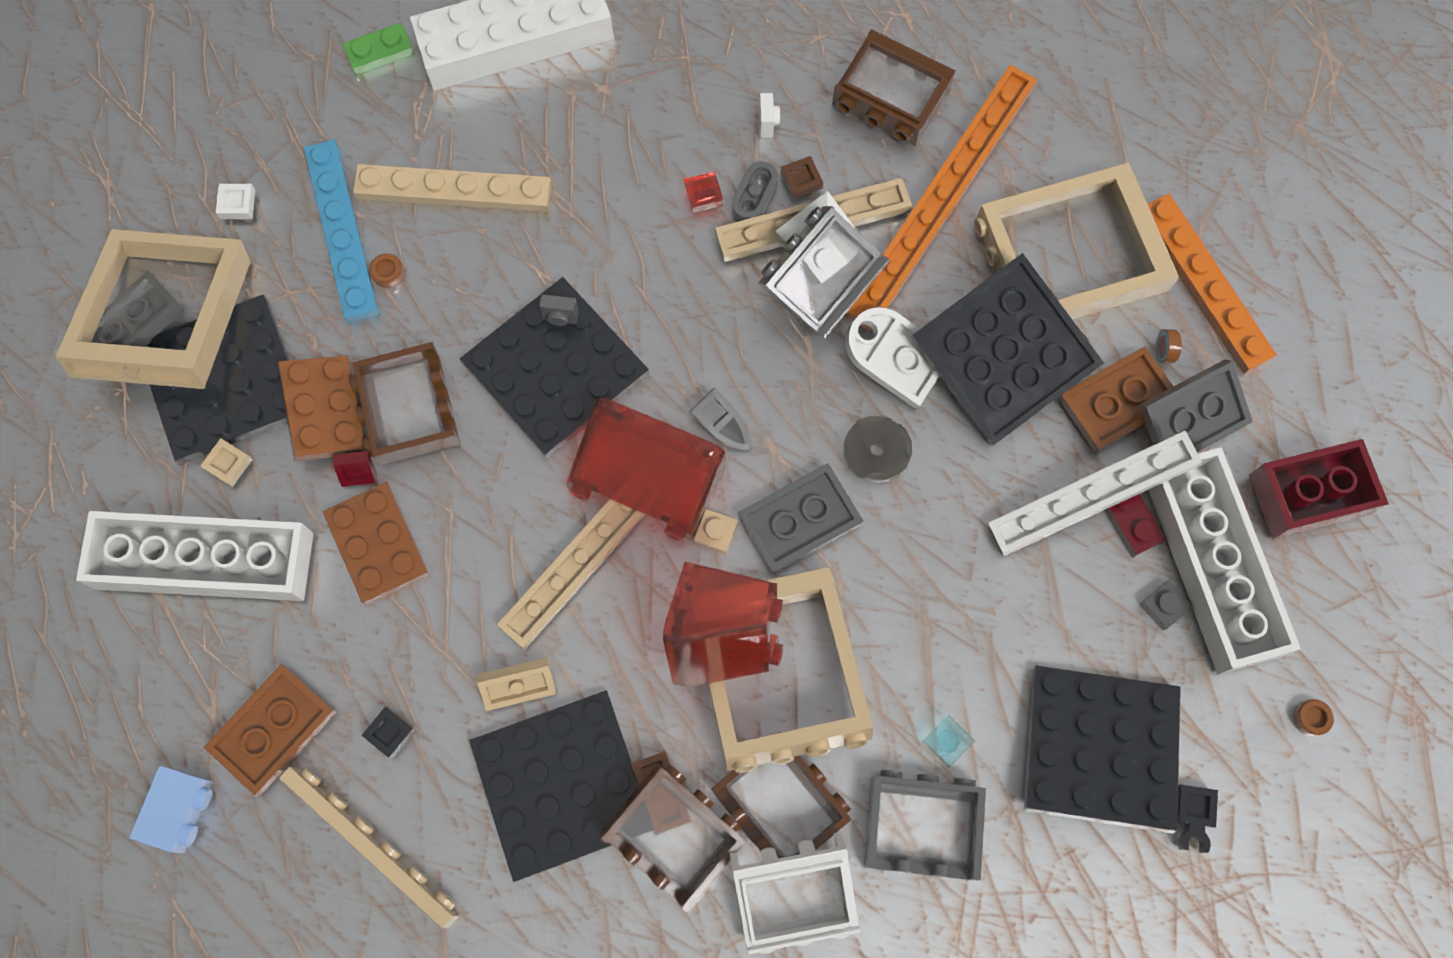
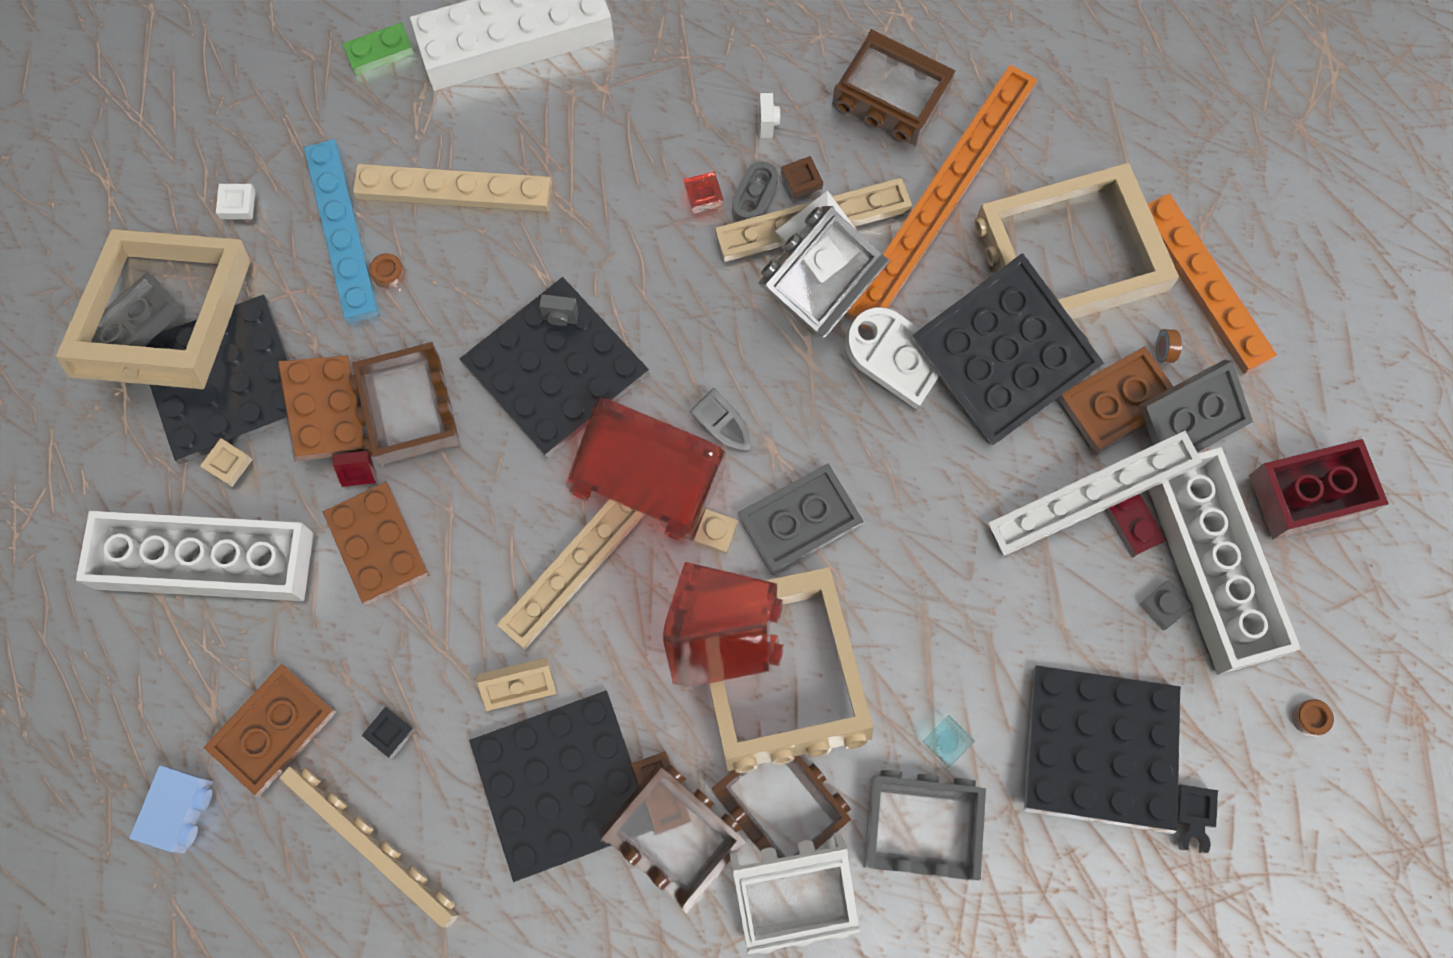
clear smoke plate [843,415,912,483] -> none

